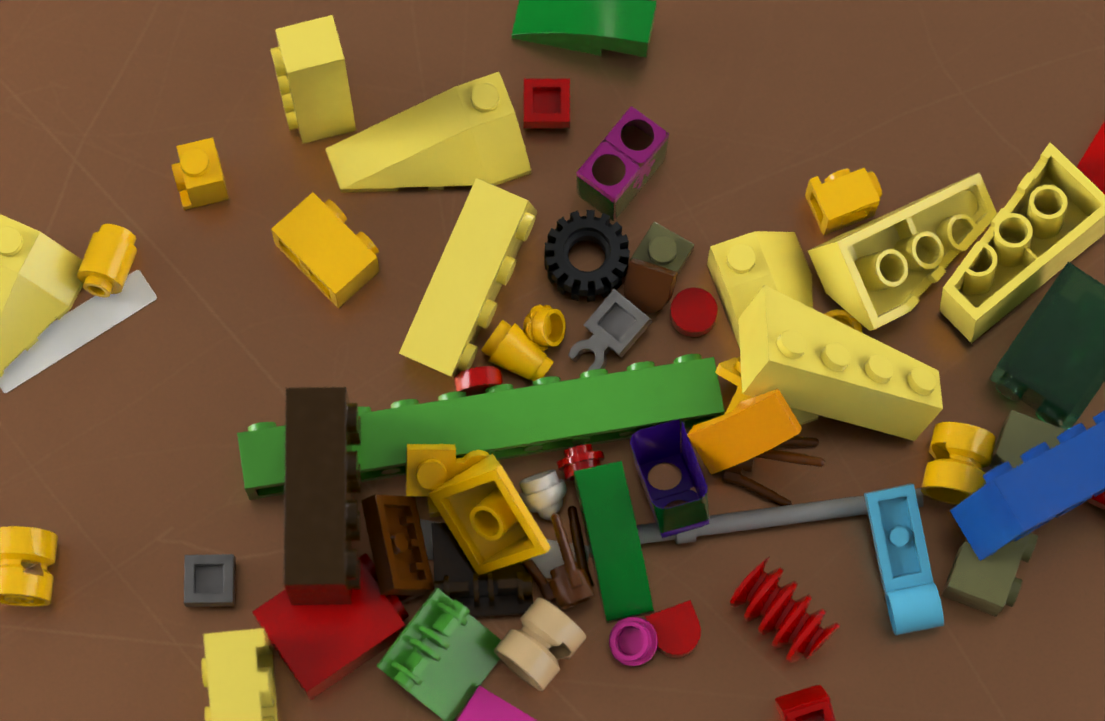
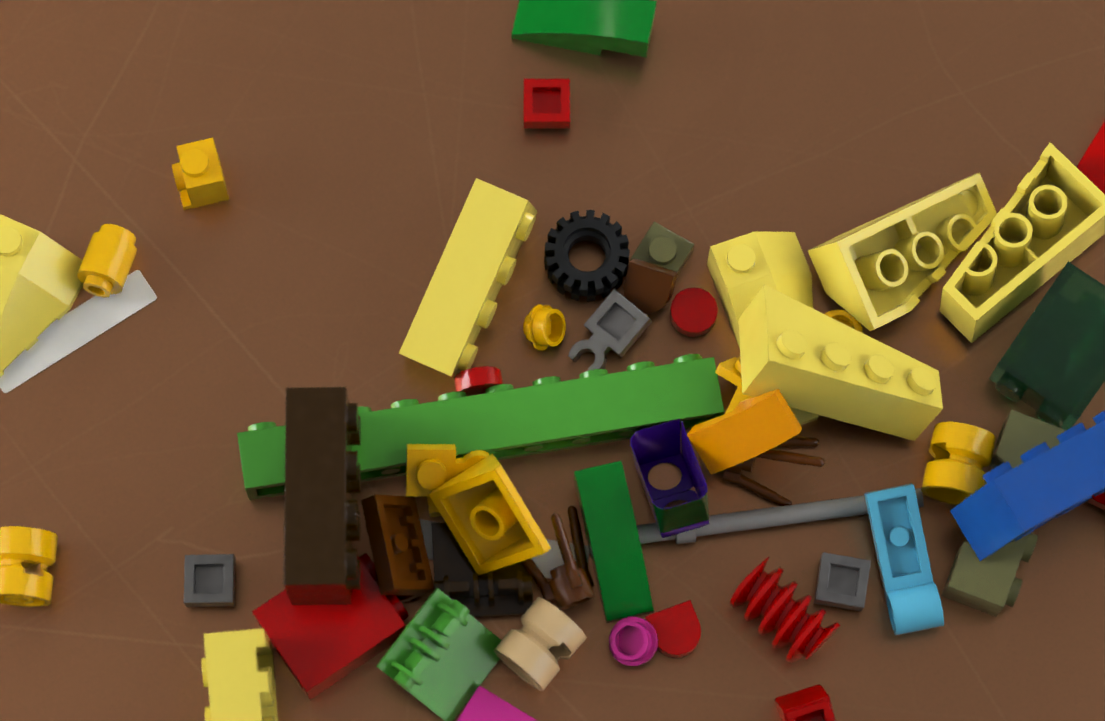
light yellow wedge [270,15,356,144] -> none
yellow brick [271,192,380,309] -> none
light yellow wedge [325,72,531,193] -> none
yellow cone [481,319,554,381] -> none
white plate [519,470,567,520] -> none
red plate [556,444,605,481] -> none
magenta piece [576,106,669,221] -> none
yellow brick [805,167,882,235] -> none
none -> flat silver plate [814,552,871,612]

